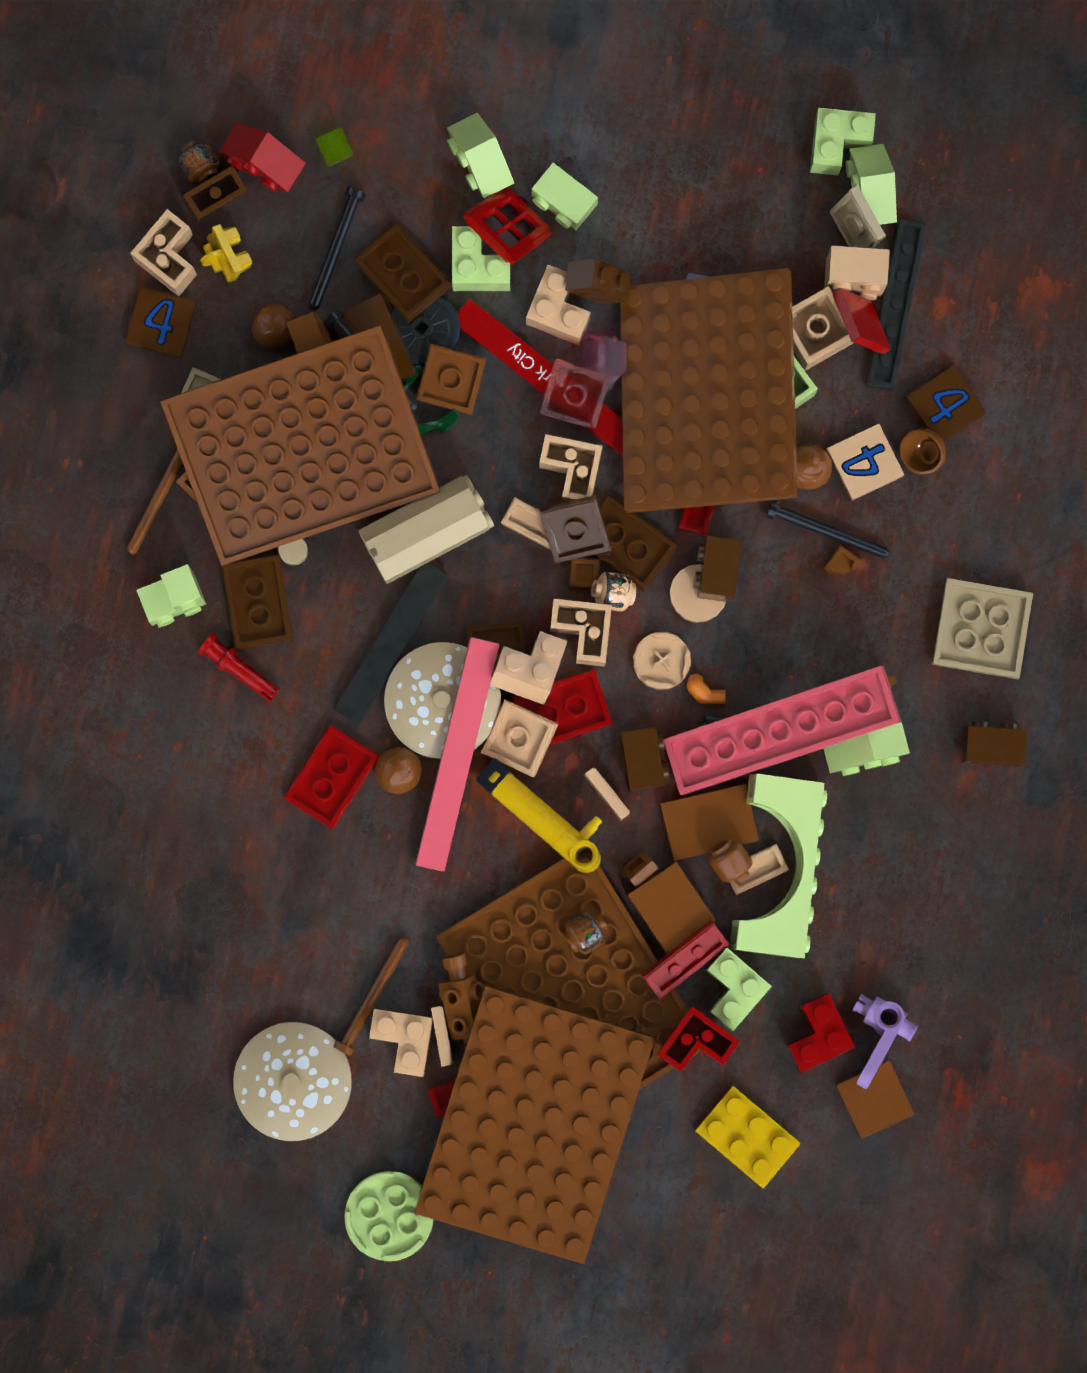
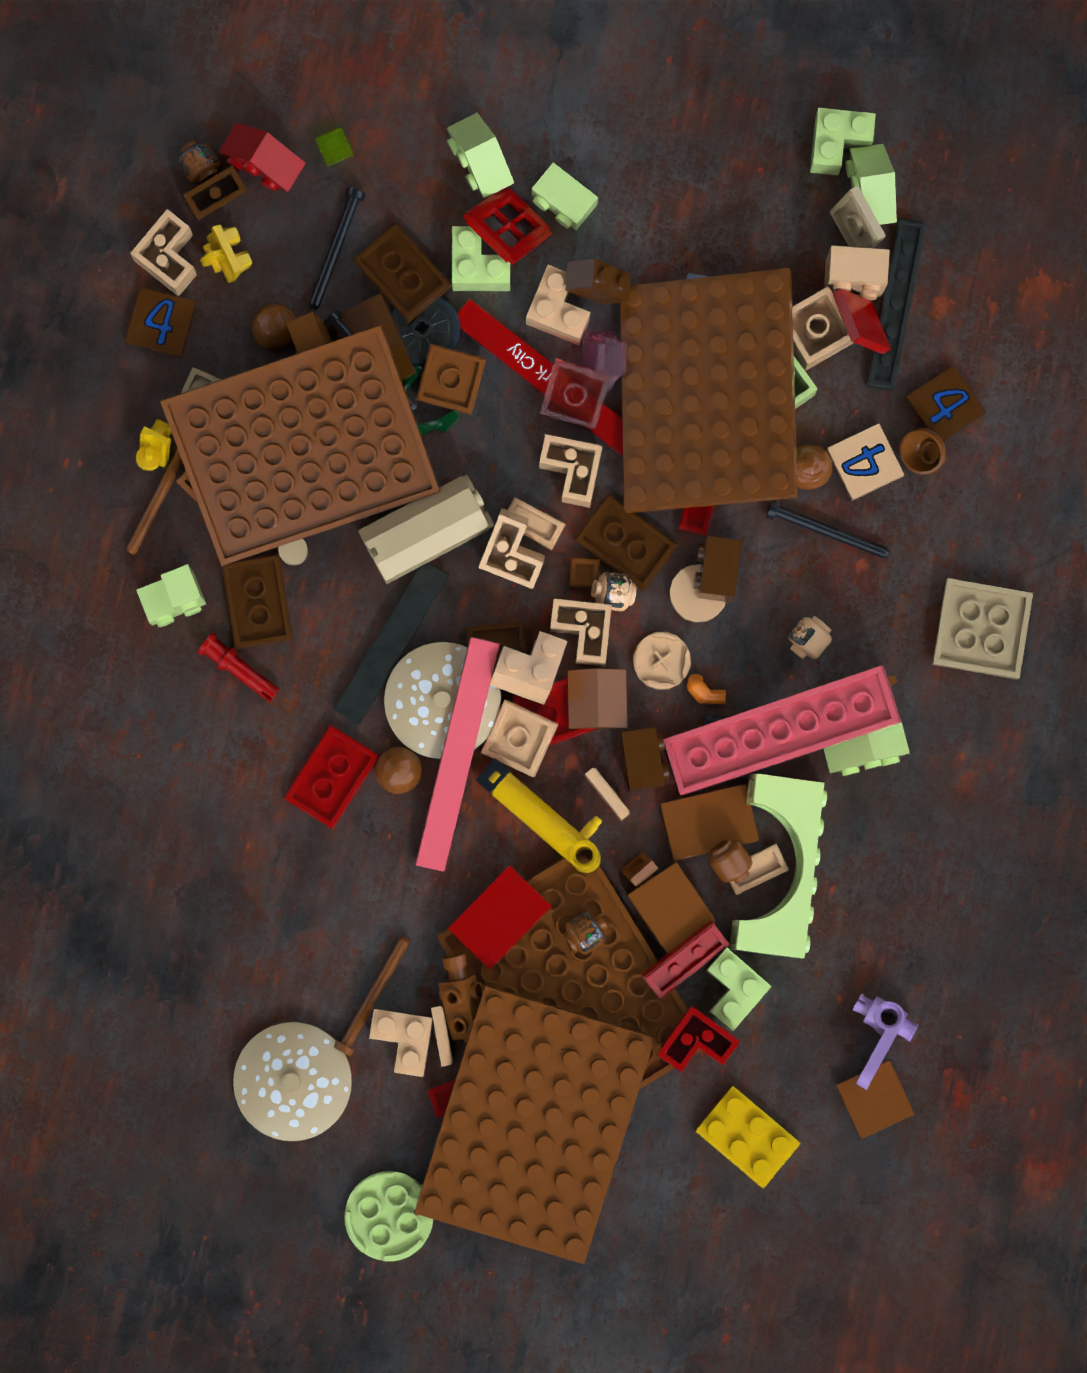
reddish brown tile [539,495,612,564] -> none
red brick [786,994,855,1073] -> none
dark orange tile [823,545,864,575] -> none
reddish brown brick [963,721,1027,767] -> none
none -> yellow hips [136,419,172,471]
none -> red tile [448,865,552,970]
none -> light nougat brick [478,508,545,589]
none -> dark orange slope [568,669,627,729]
none -> light nougat head [788,616,832,659]

